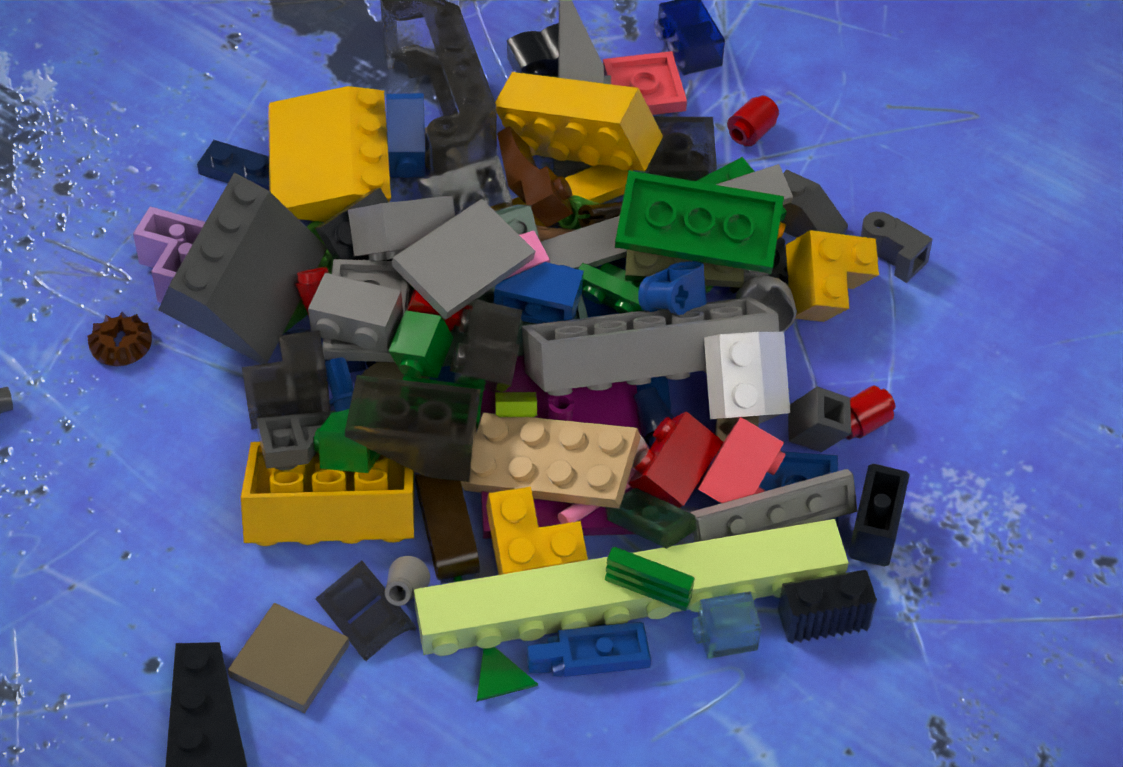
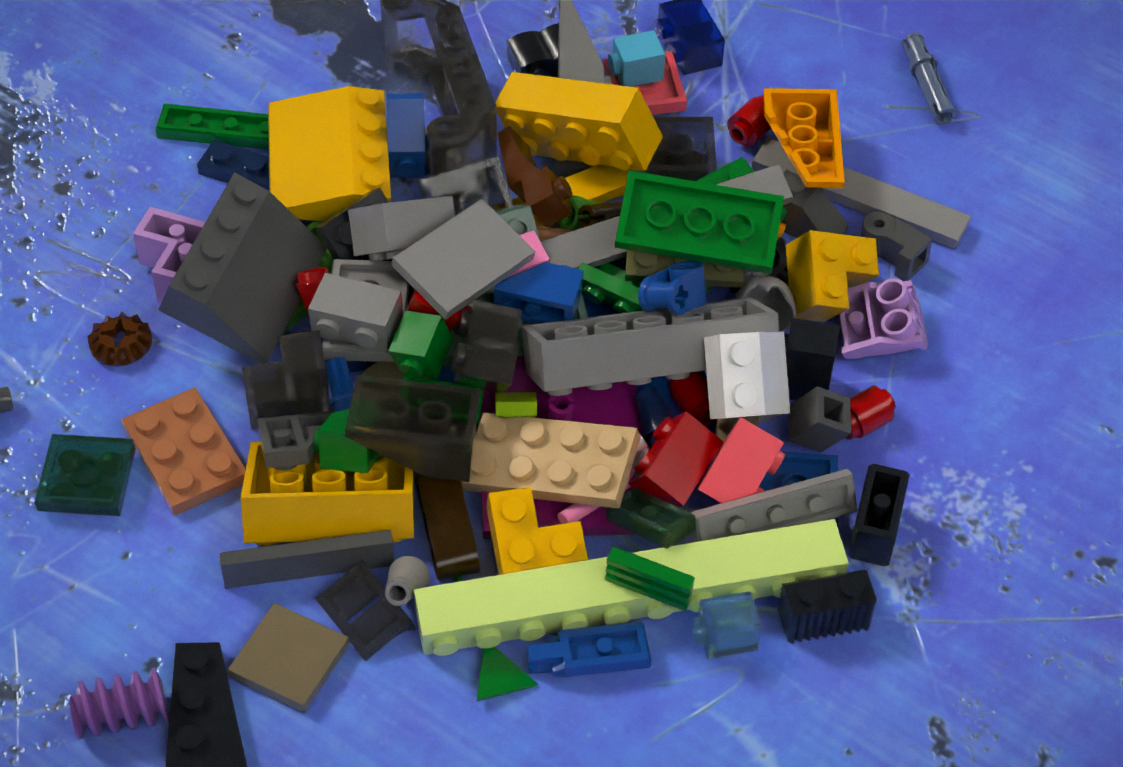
none -> plate [34,434,136,516]
none -> medium lavender piece [70,668,168,740]
none -> nougat plate [121,387,246,516]
none -> green tile [155,104,269,150]
none -> dark grey tile [219,530,394,589]
none -> medium azure brick [608,30,665,87]
none -> red brick [669,371,716,425]
none -> light grey tile [751,137,971,249]
none -> light orange wedge [763,88,845,188]
none -> black brick [784,318,840,401]
none -> lavender slope [838,278,928,359]
none -> sand blue pin [901,32,957,125]

